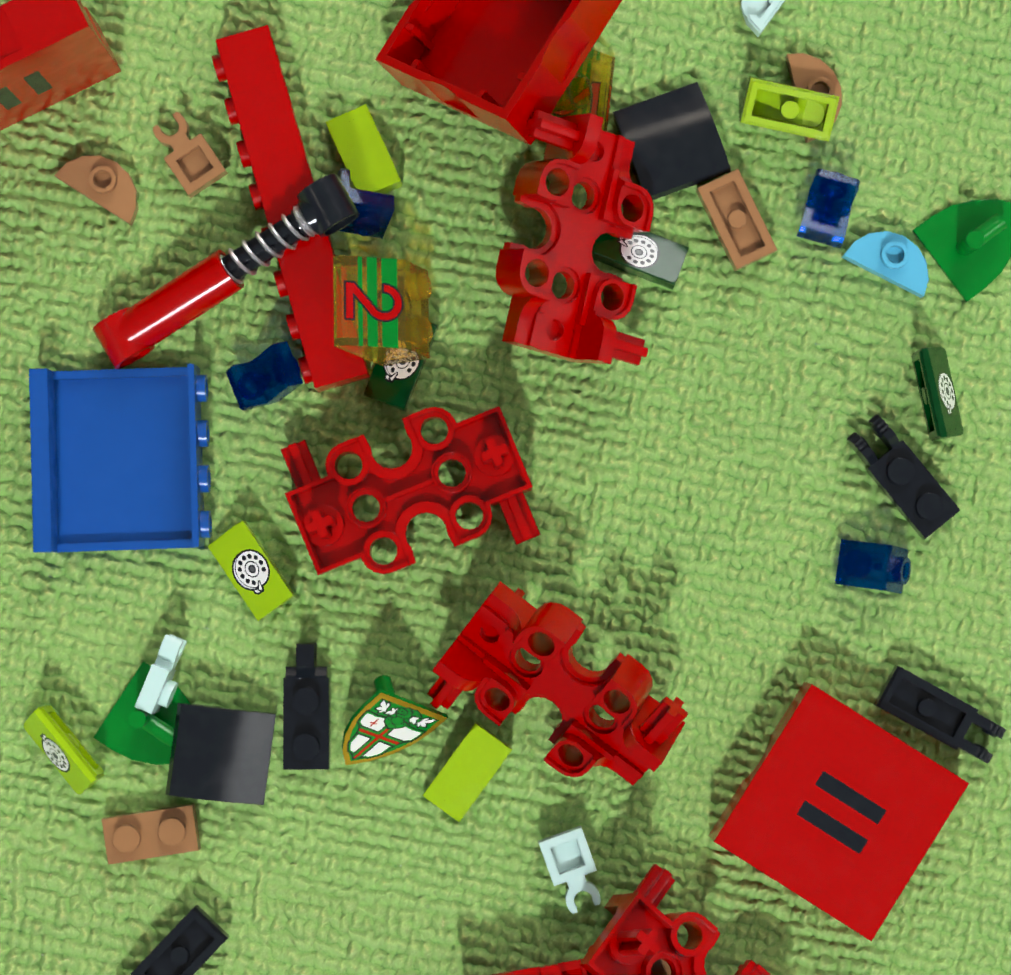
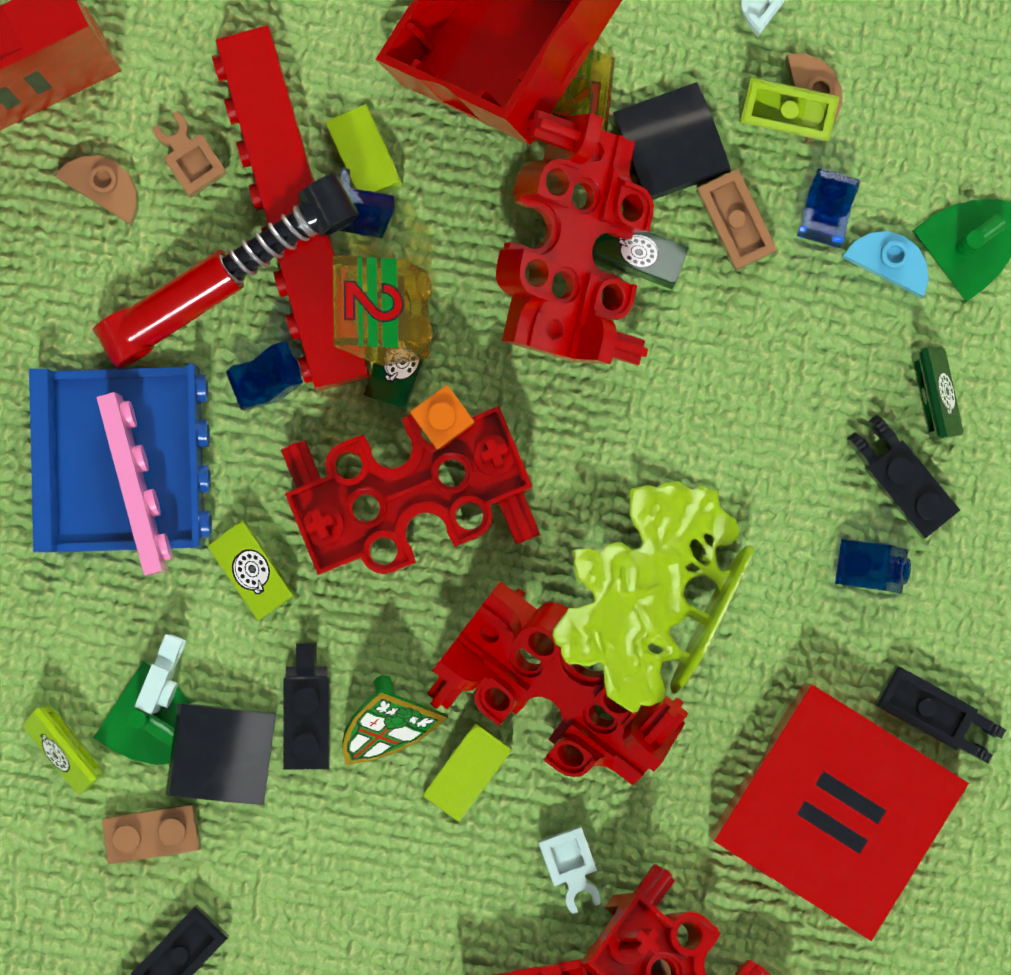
none -> bright pink plate [96,392,173,576]
none -> orange plate [410,385,475,451]
none -> lime plant [553,481,754,713]

